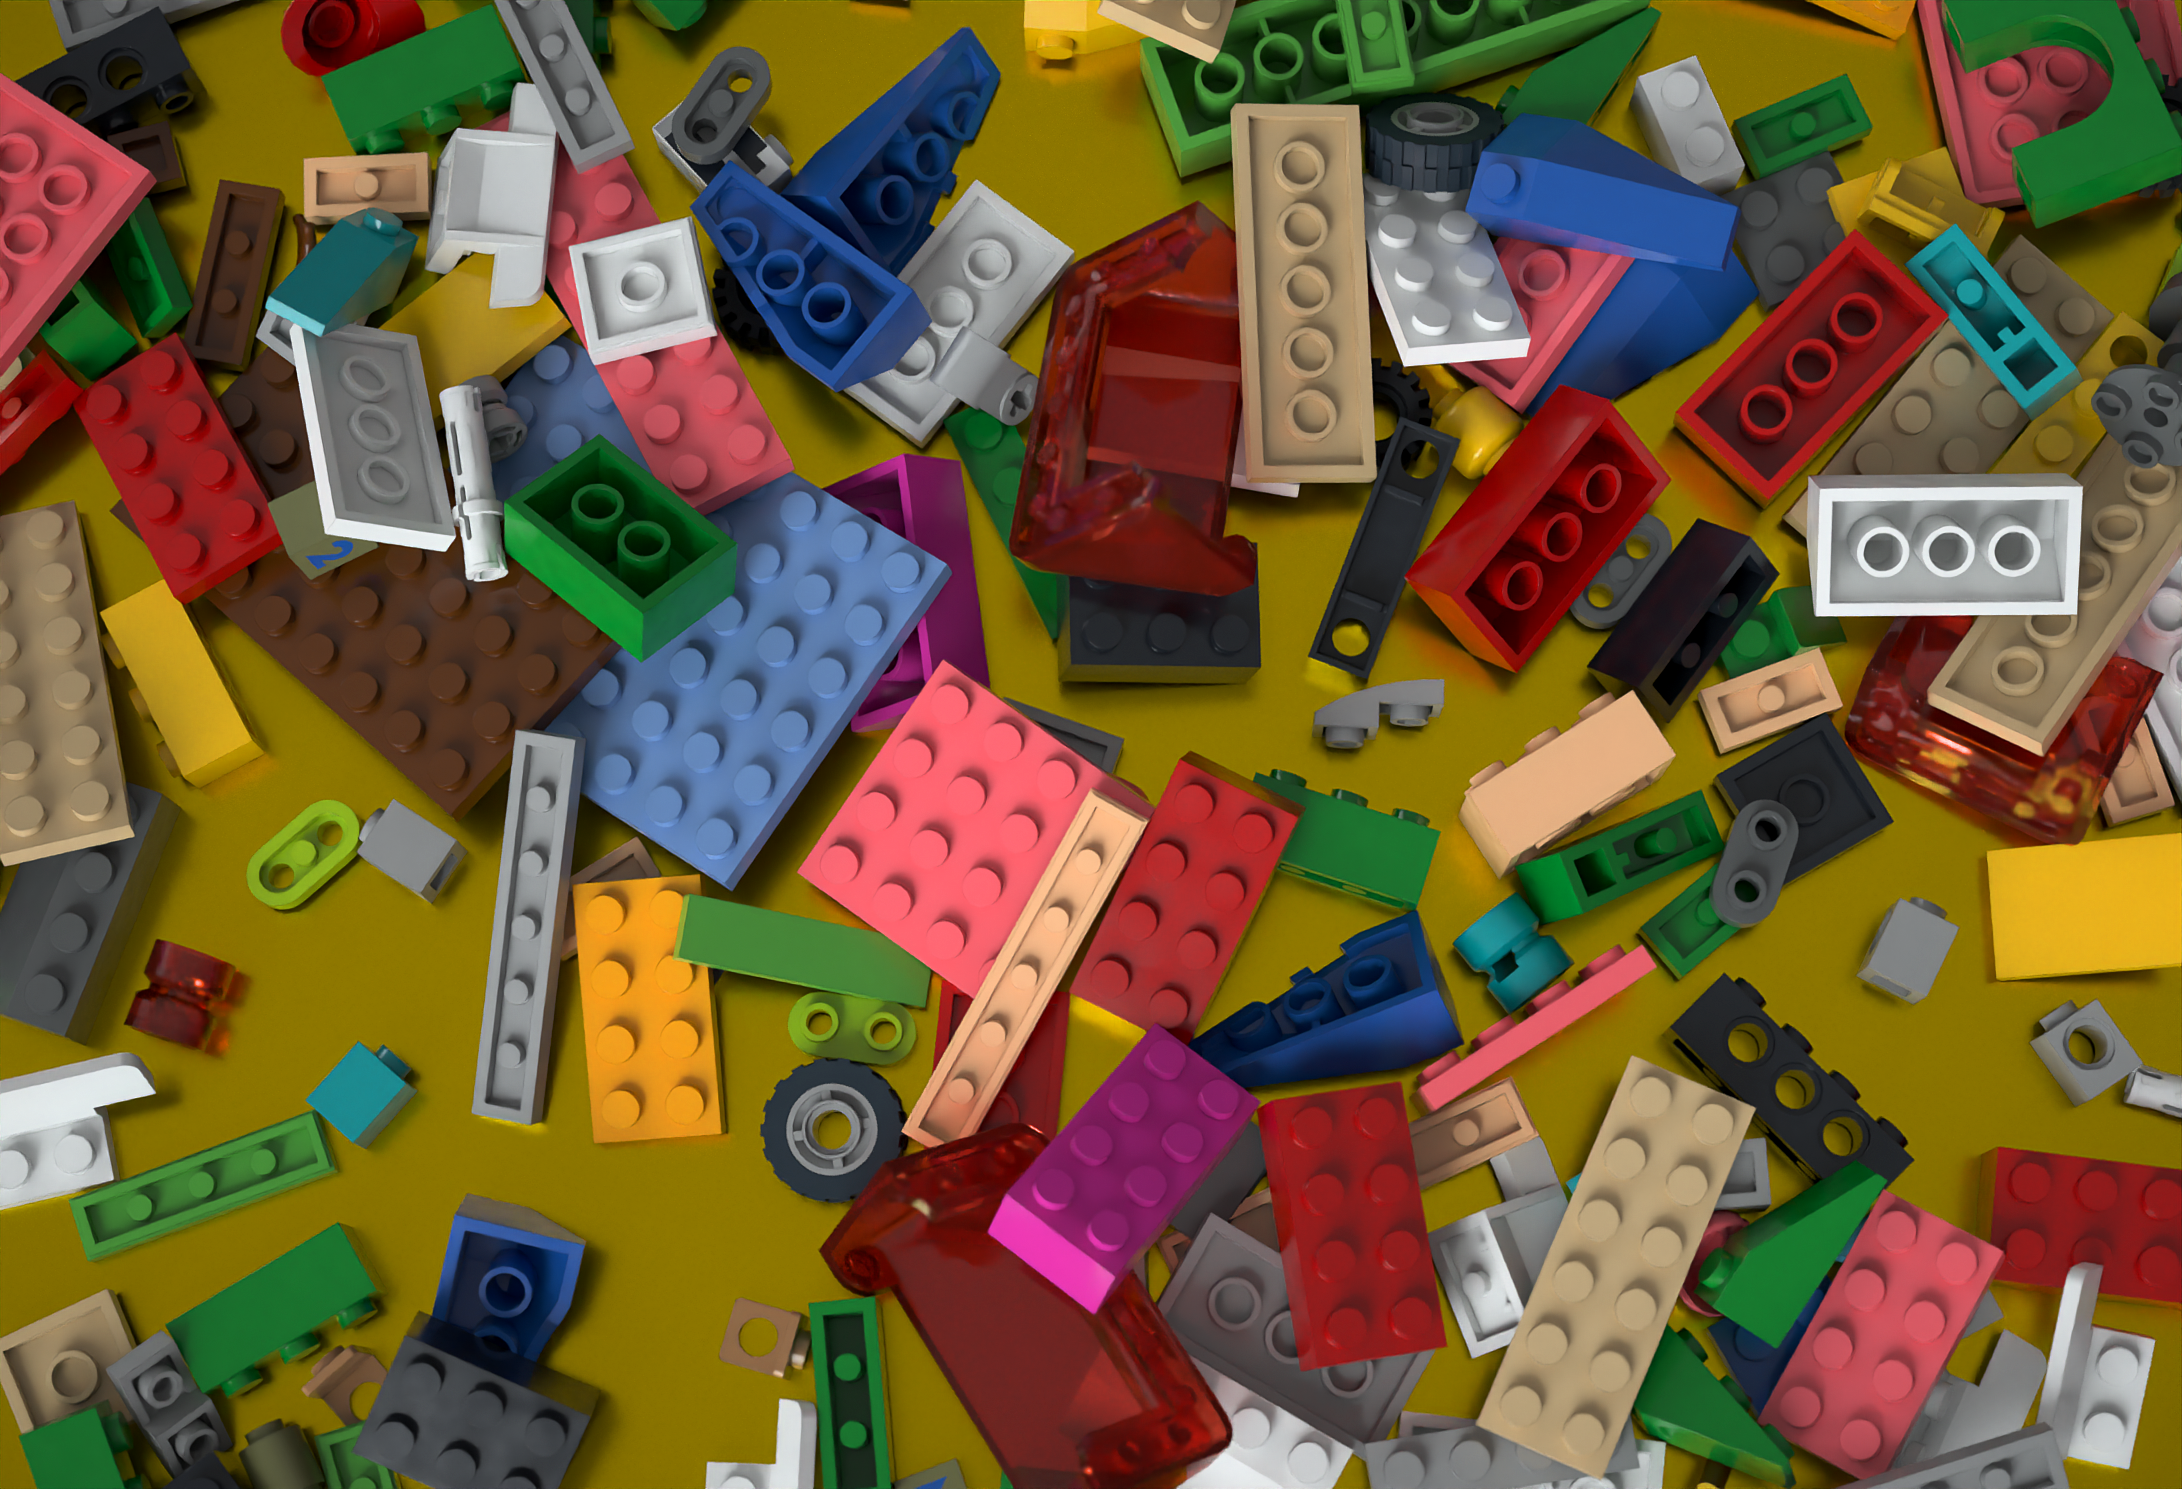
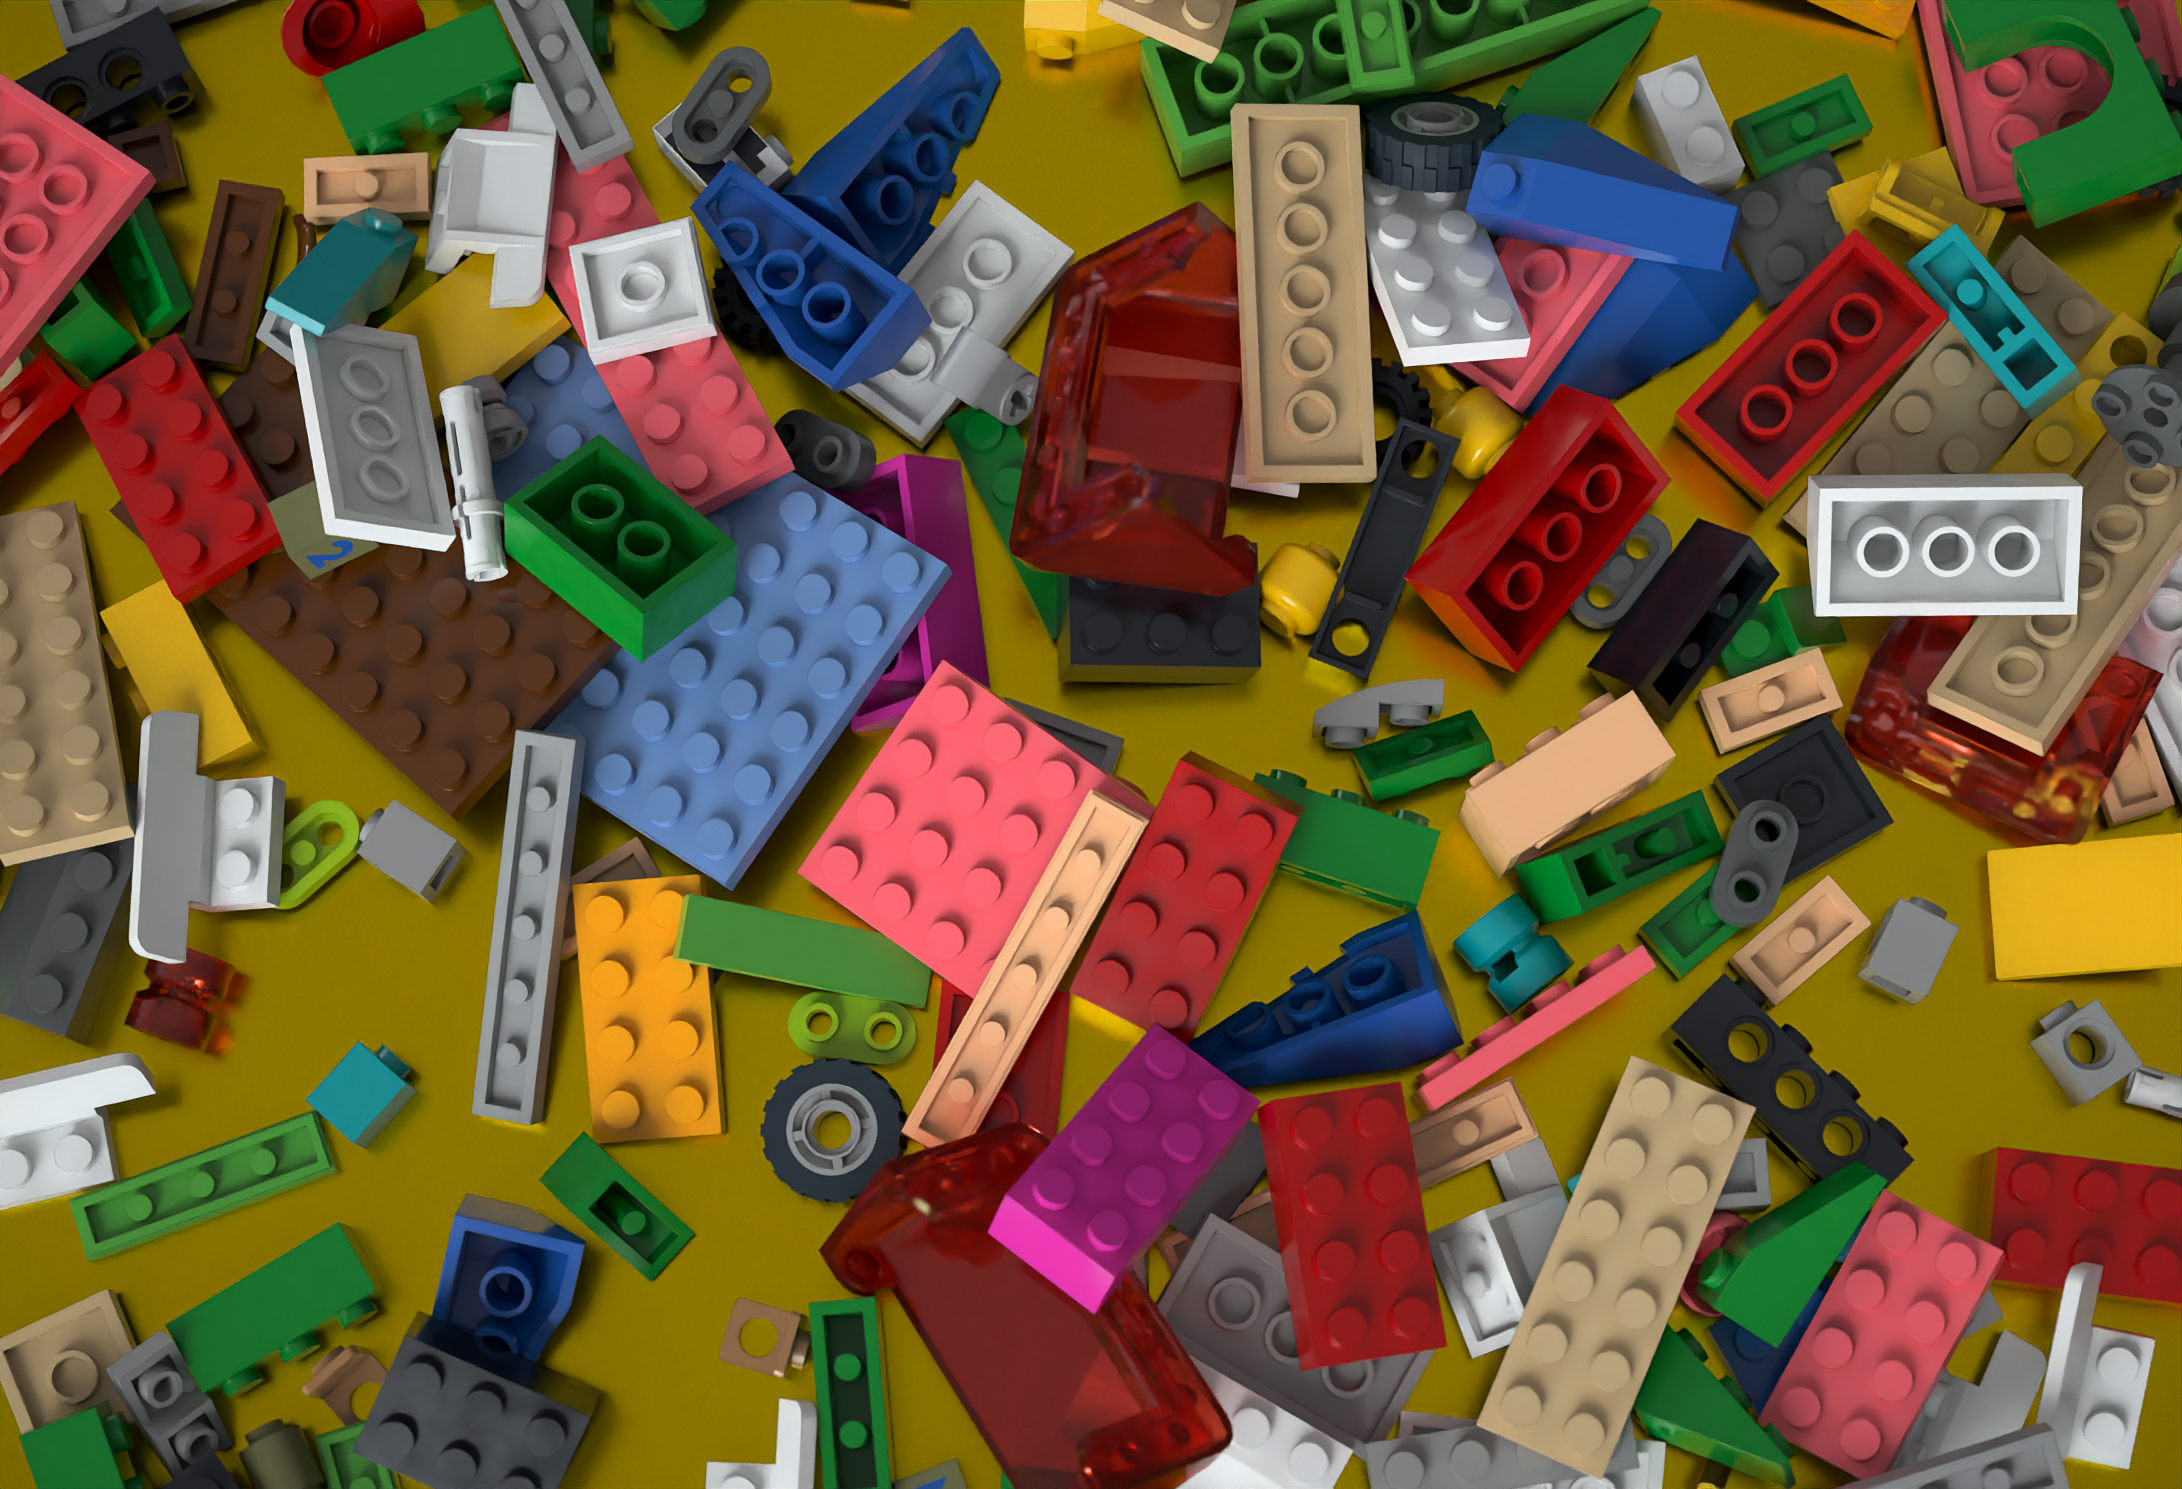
none -> white plate [129,710,286,964]
none -> green slope [539,1131,695,1282]
none -> dark grey plate [774,409,876,495]
none -> yellow head [1258,542,1345,638]
none -> green plate [1352,709,1495,803]
none -> light nougat plate [1728,875,1872,1009]

